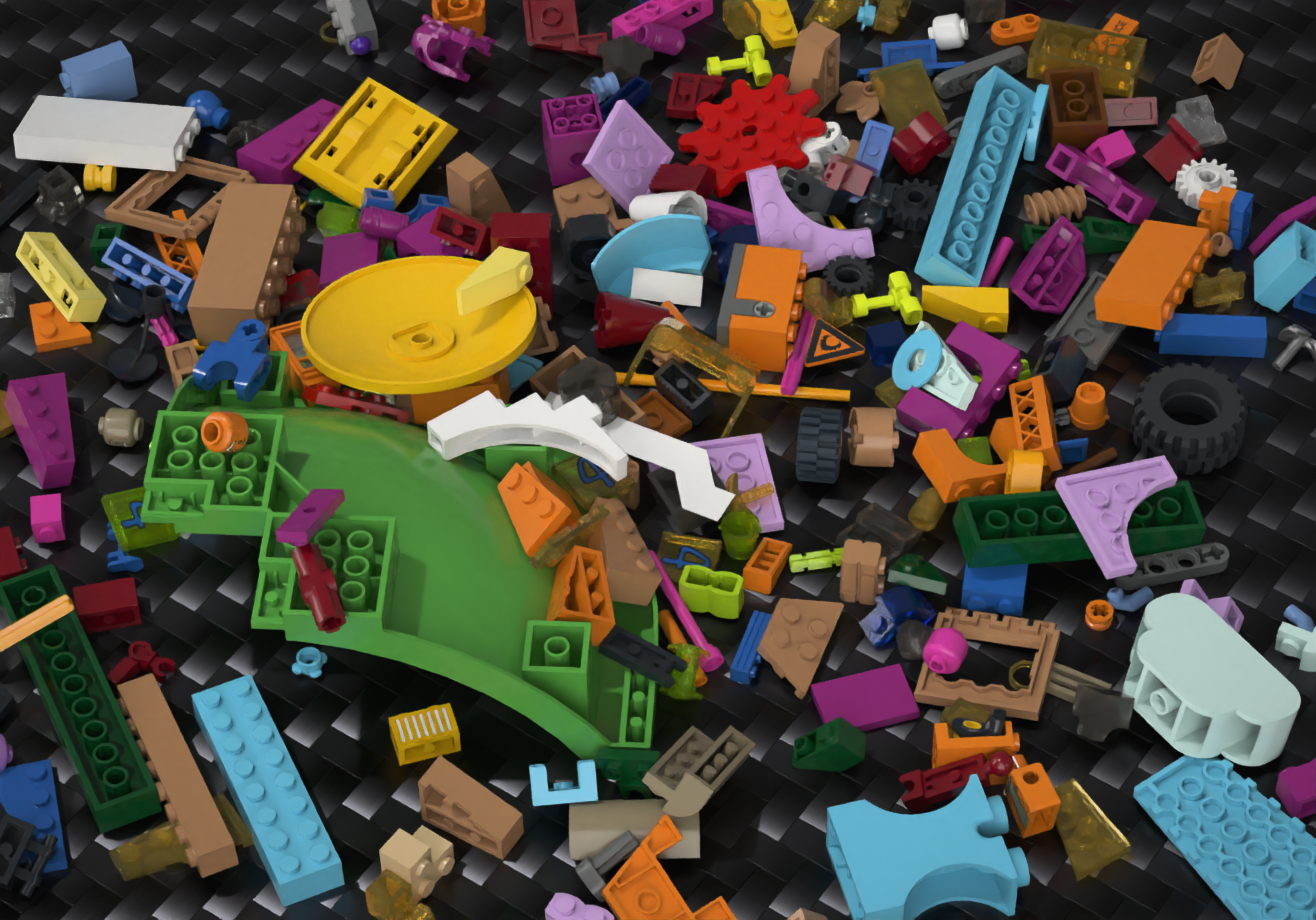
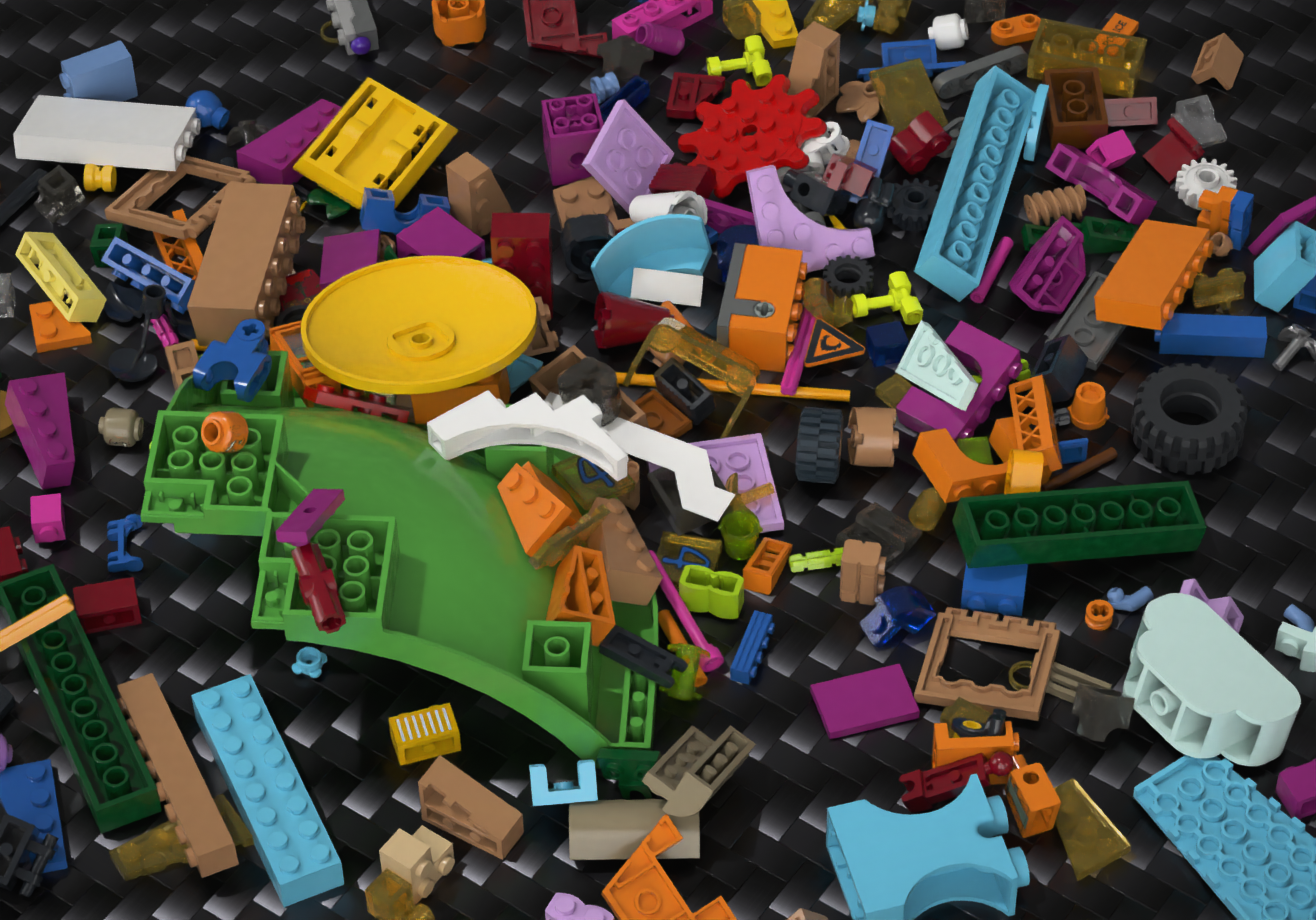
clear neon green tile [101,486,180,552] -> none
dark red bar [105,641,176,695] -> none
clear neon green brick [316,201,360,237] -> none
magenta head [358,206,413,241] -> none
magenta helmet [411,14,496,82] -> none
dark red brick [429,206,492,258] -> none
light yellow slope [456,246,533,316] -> none
dark grey piece [575,830,640,903] -> none
medium nougat wing [756,598,844,699] -> none
dark green slope [792,717,866,772] -> none
dark green wing [887,554,948,595] -> none
medium azure gear [892,330,942,391] -> none
clear smoke cone [896,620,935,660] -> none
yellow slope [921,285,1009,333] -> none
dark pink head [922,627,968,674] -> none
lavender plate [1055,455,1178,579] -> none
dark grey beam [1114,543,1229,590] -> none

